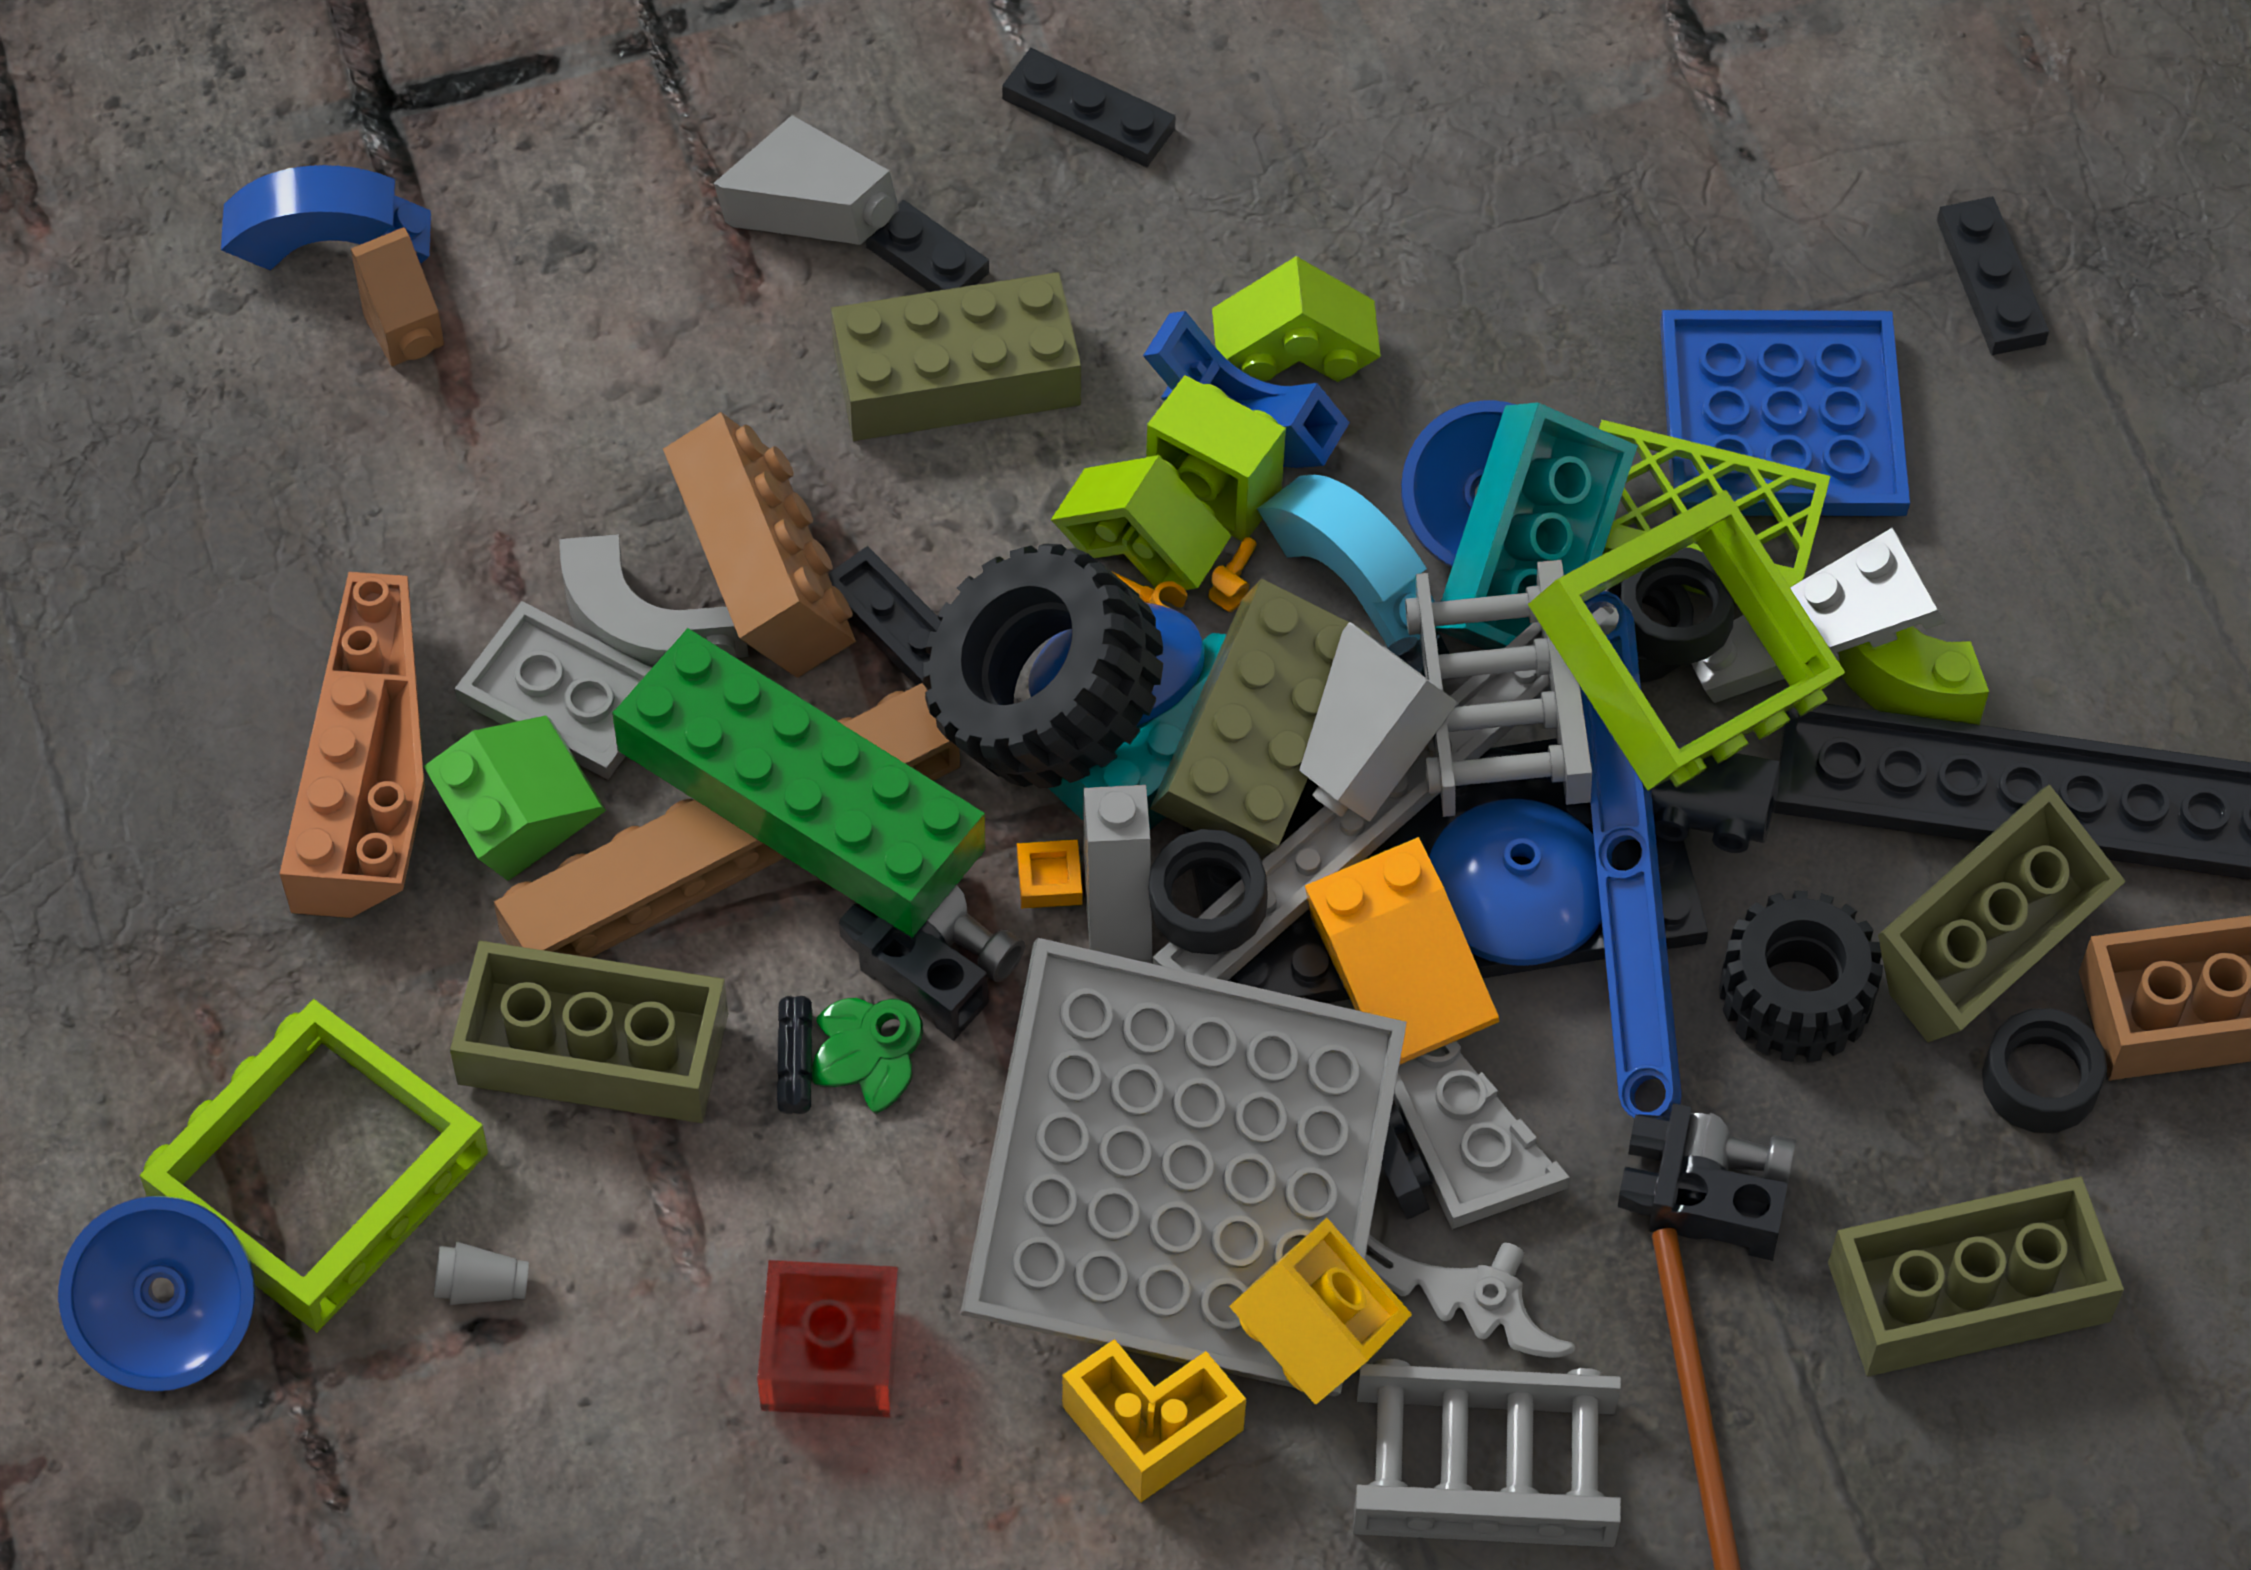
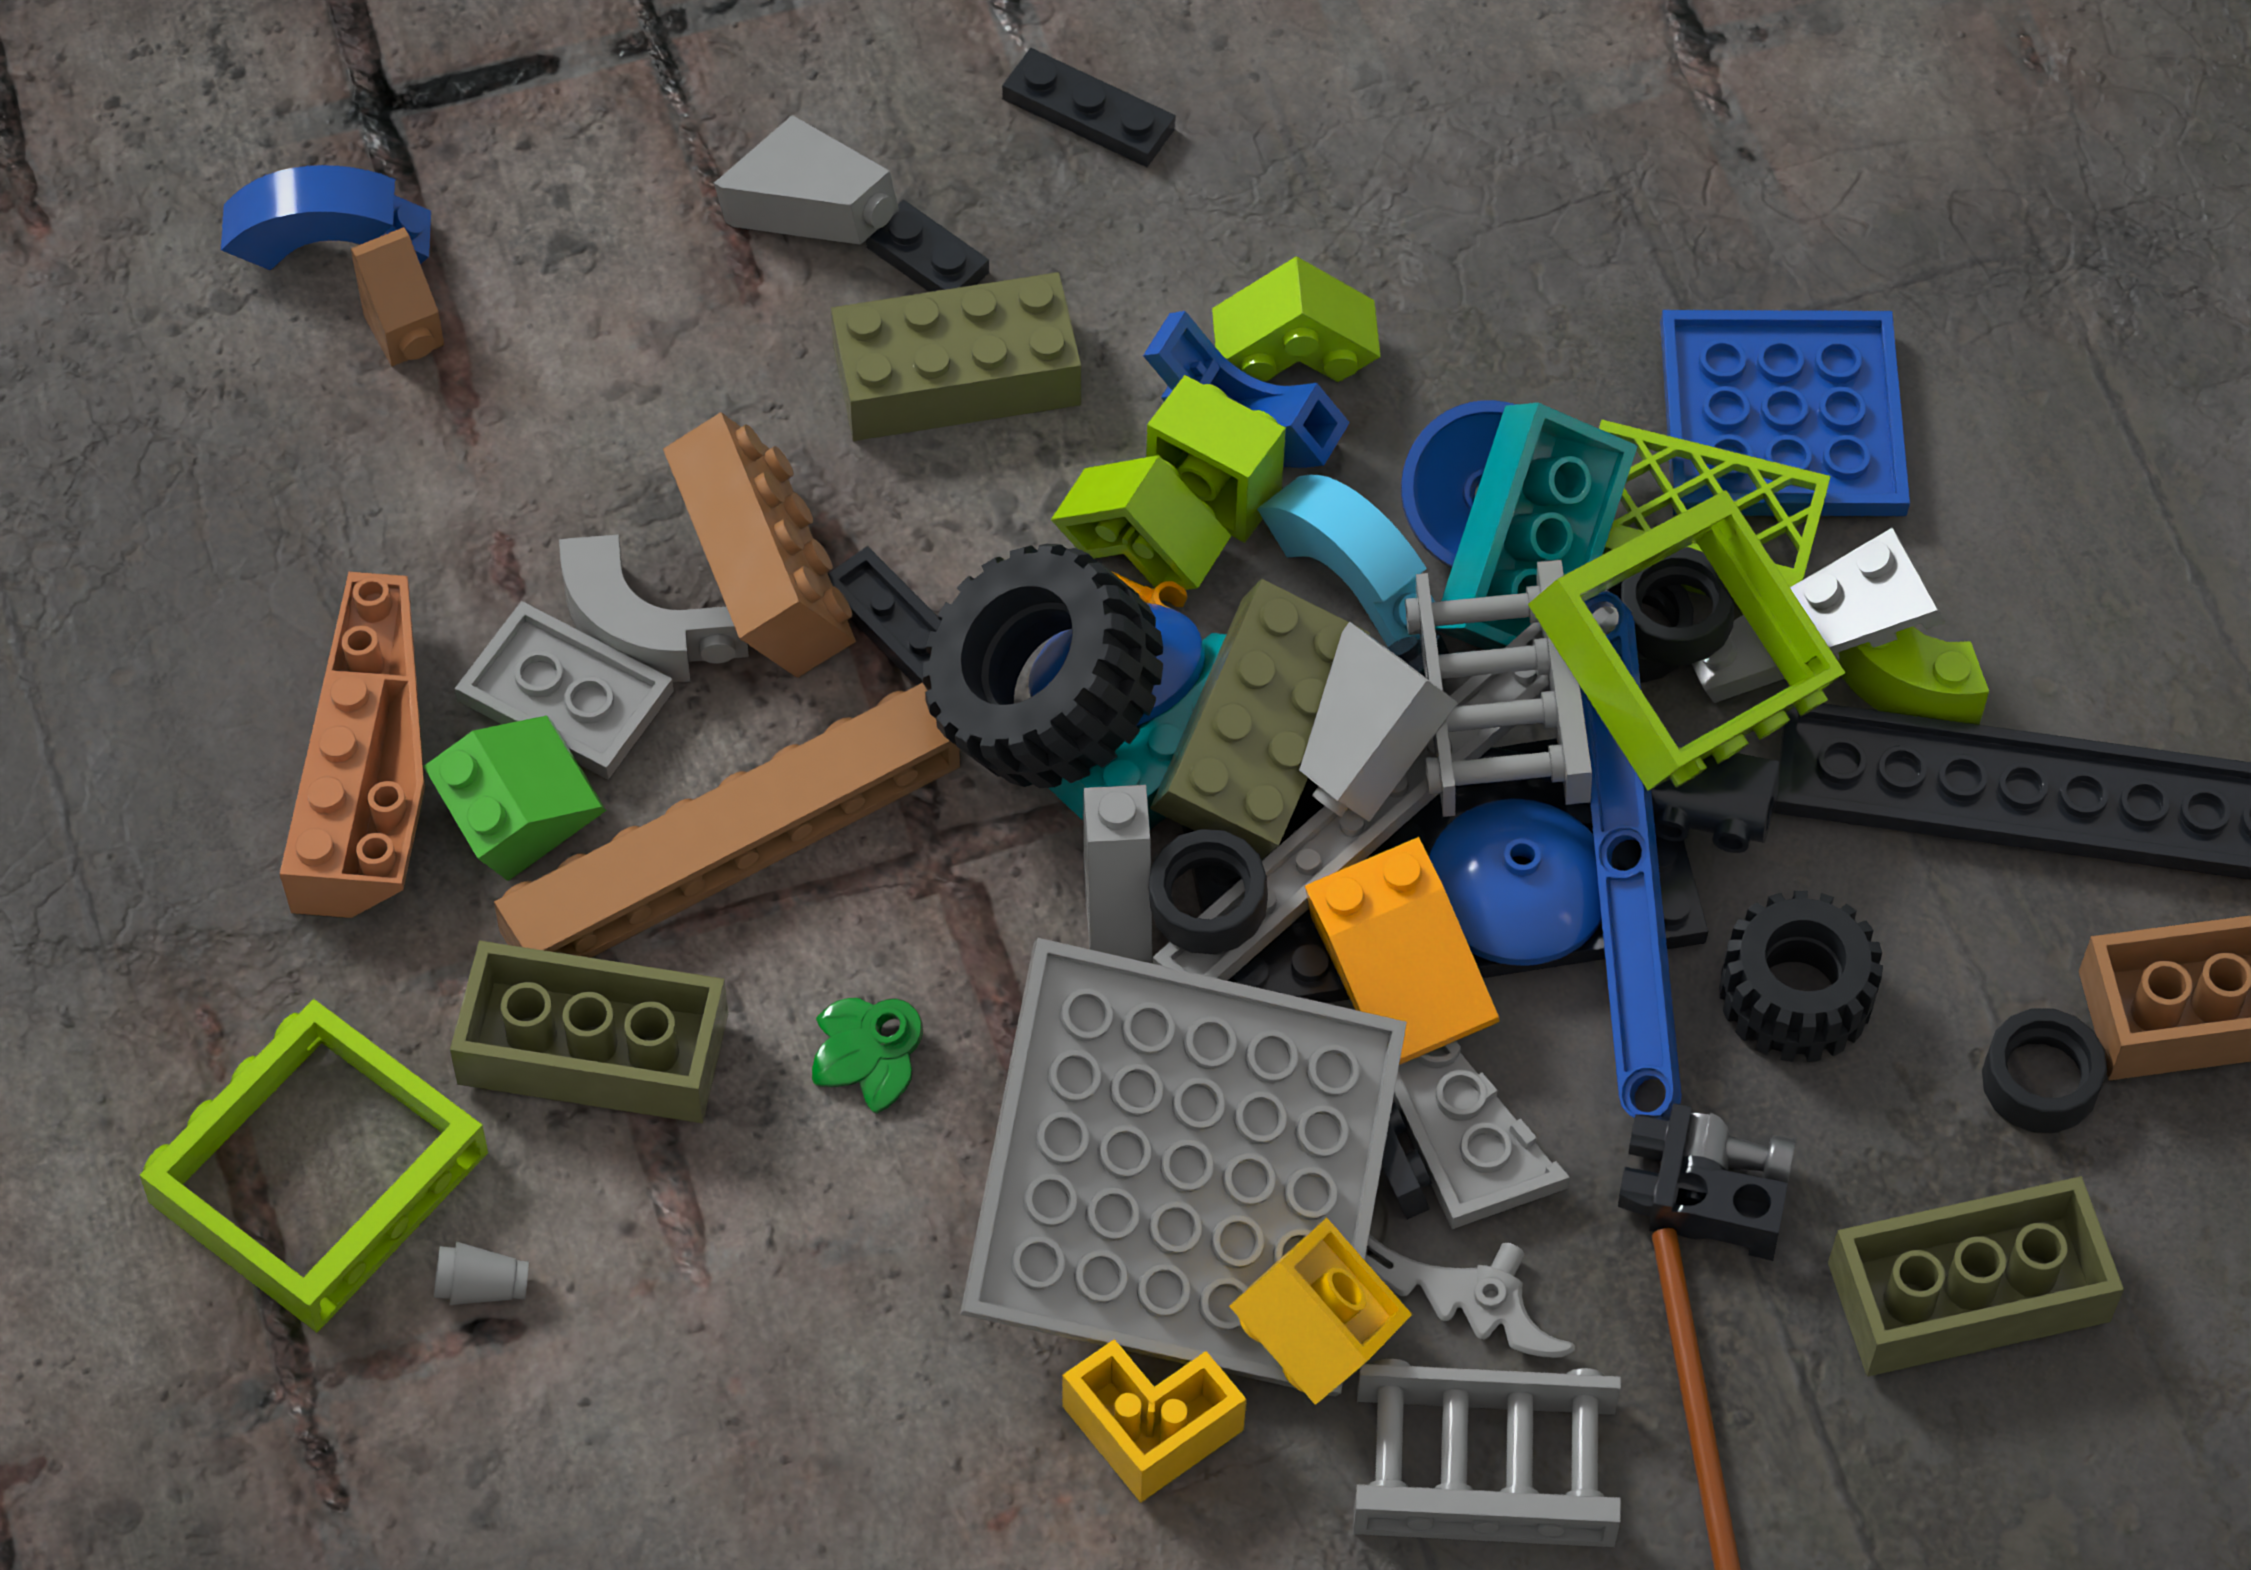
blue dish [58,1196,255,1391] -> none
green brick [612,628,986,938] -> none
clear red brick [757,1260,900,1418] -> none
black axle [777,996,813,1114] -> none
black hips [839,885,1025,1041] -> none
light orange plate [1017,839,1082,909] -> none
light orange hand [1208,537,1257,612] -> none
olive slope [1878,785,2126,1043] -> none
black plate [1937,196,2049,356] -> none

